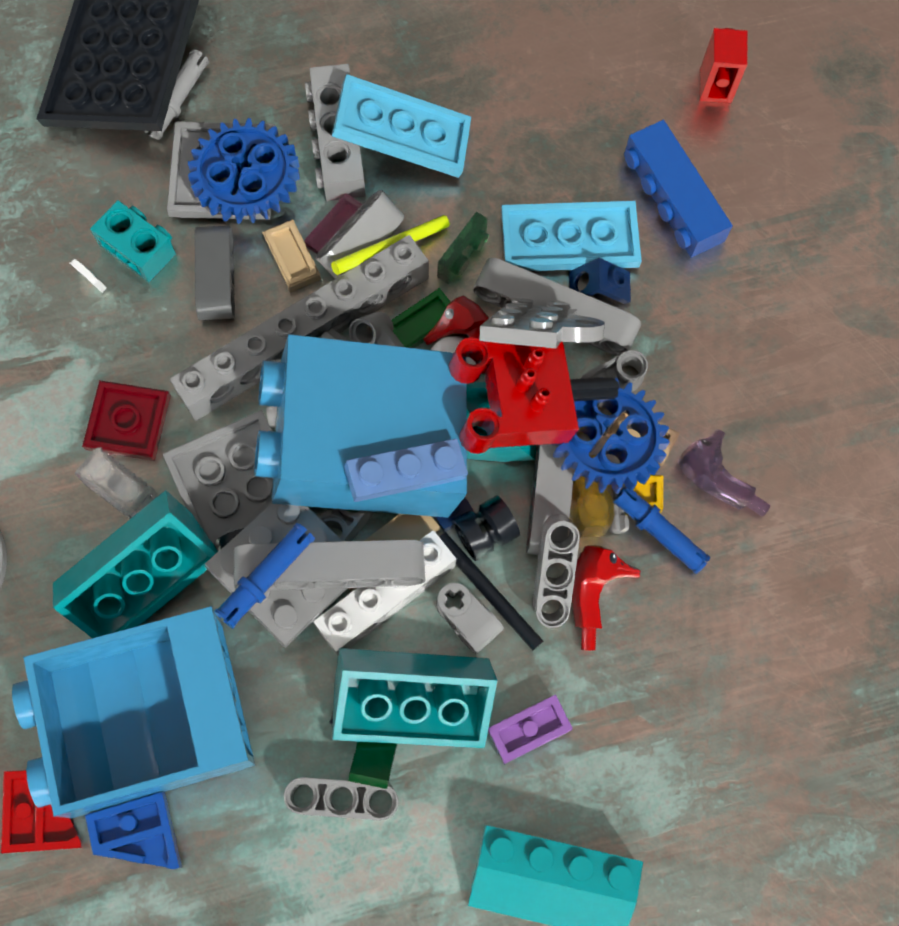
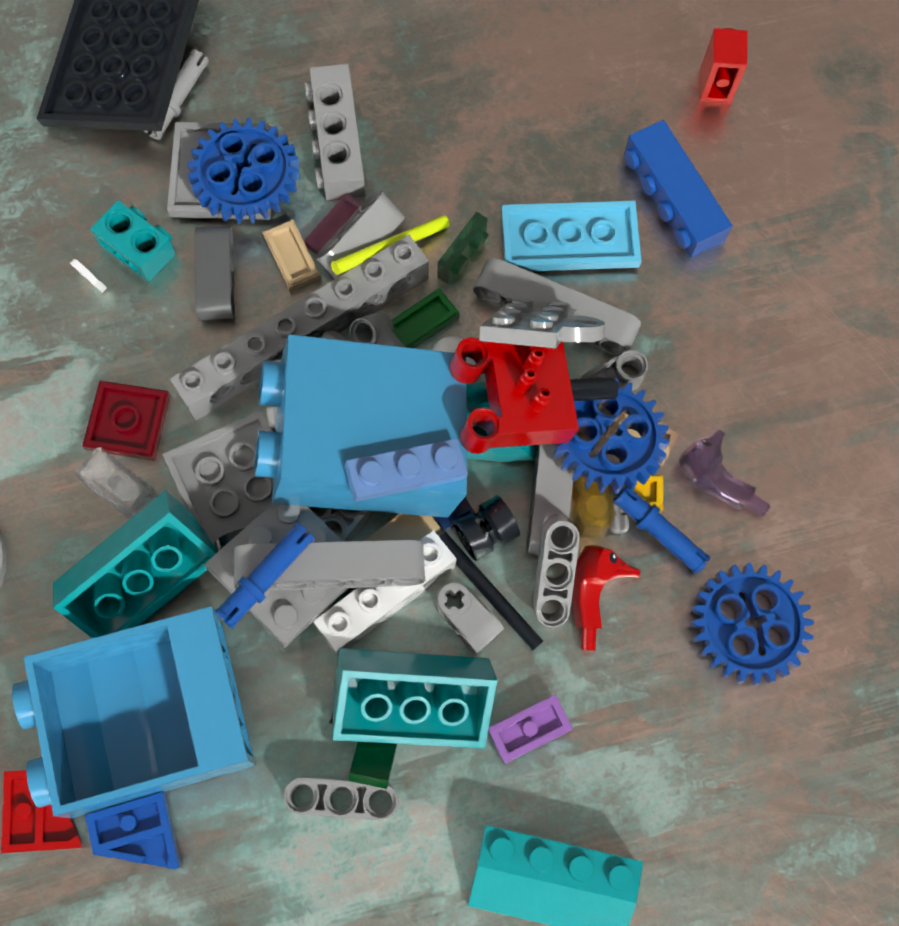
medium azure plate [332,74,471,178] -> none
red animal [423,295,489,345] -> none
dark blue bracket [569,258,631,304] -> none
none -> blue gear [690,563,814,685]

